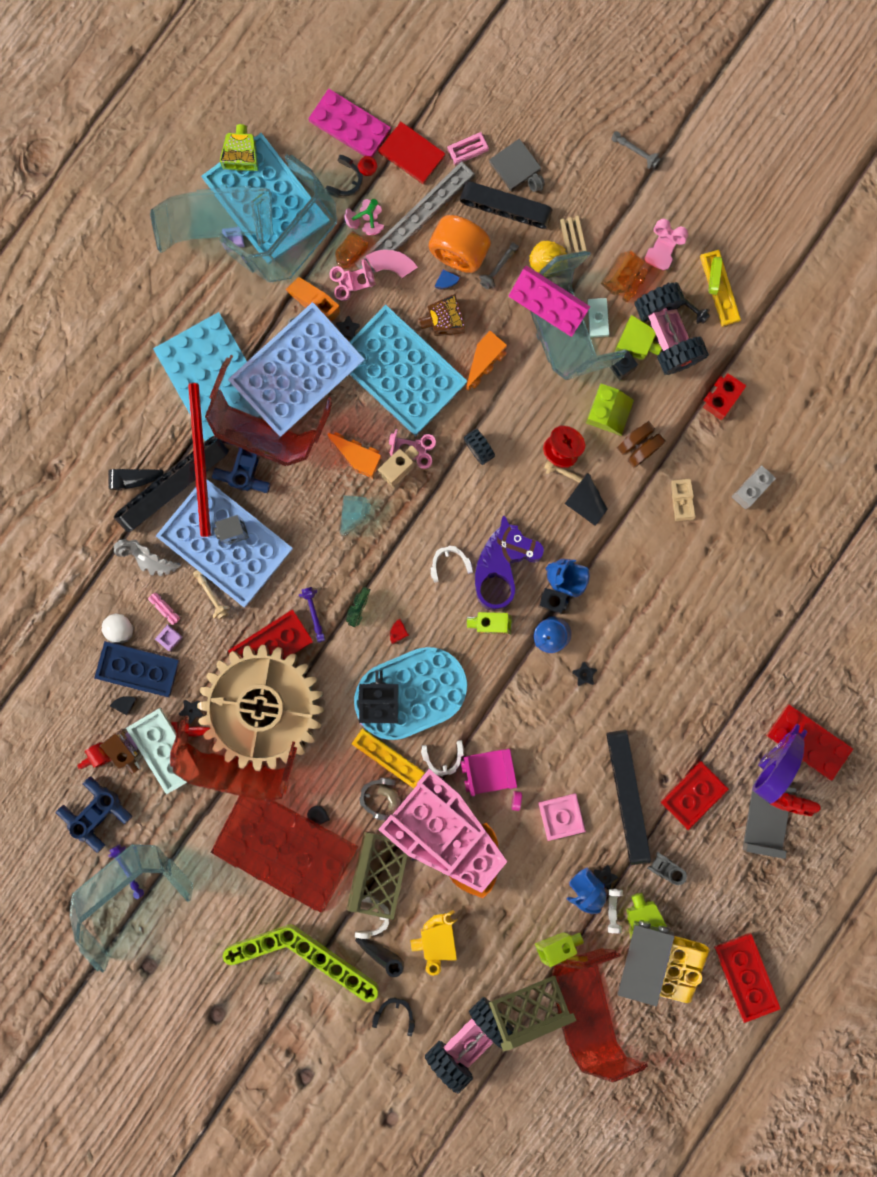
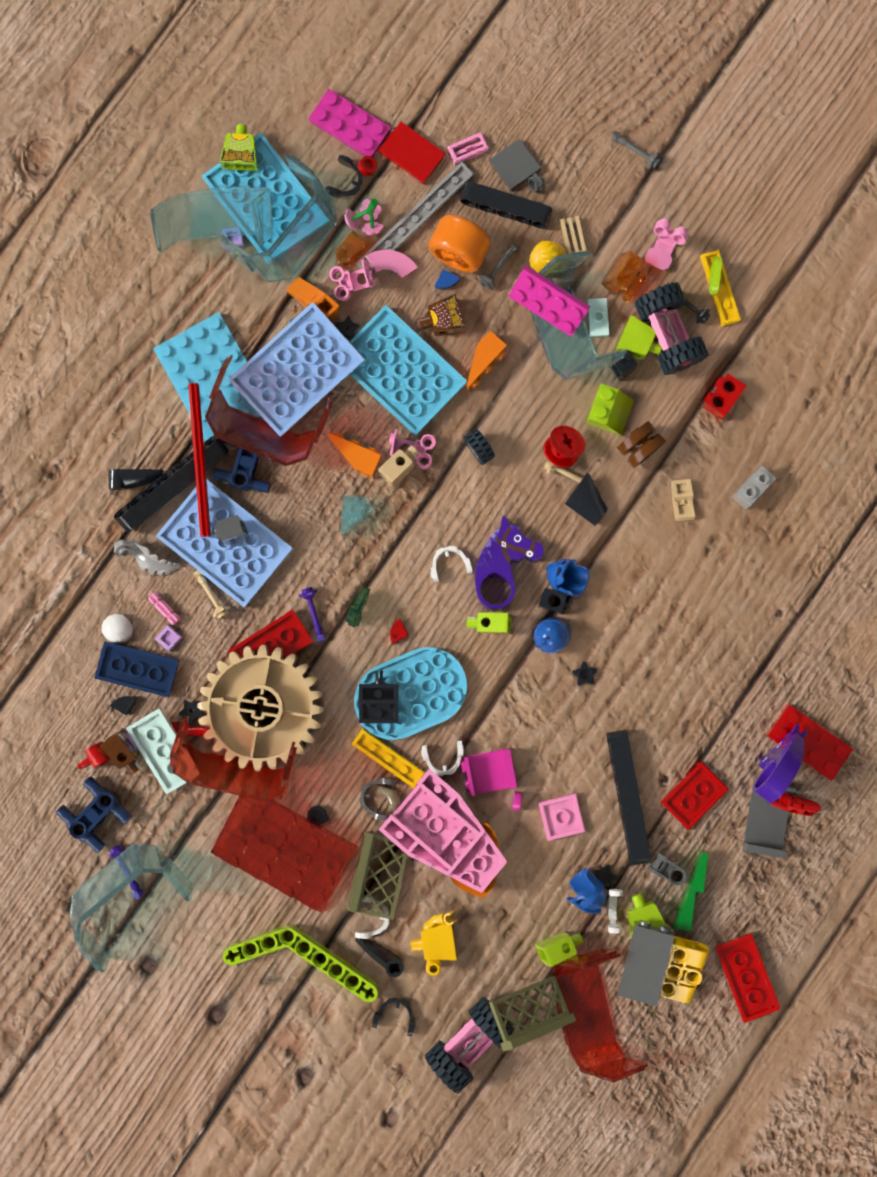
none -> green slope [672,850,708,931]

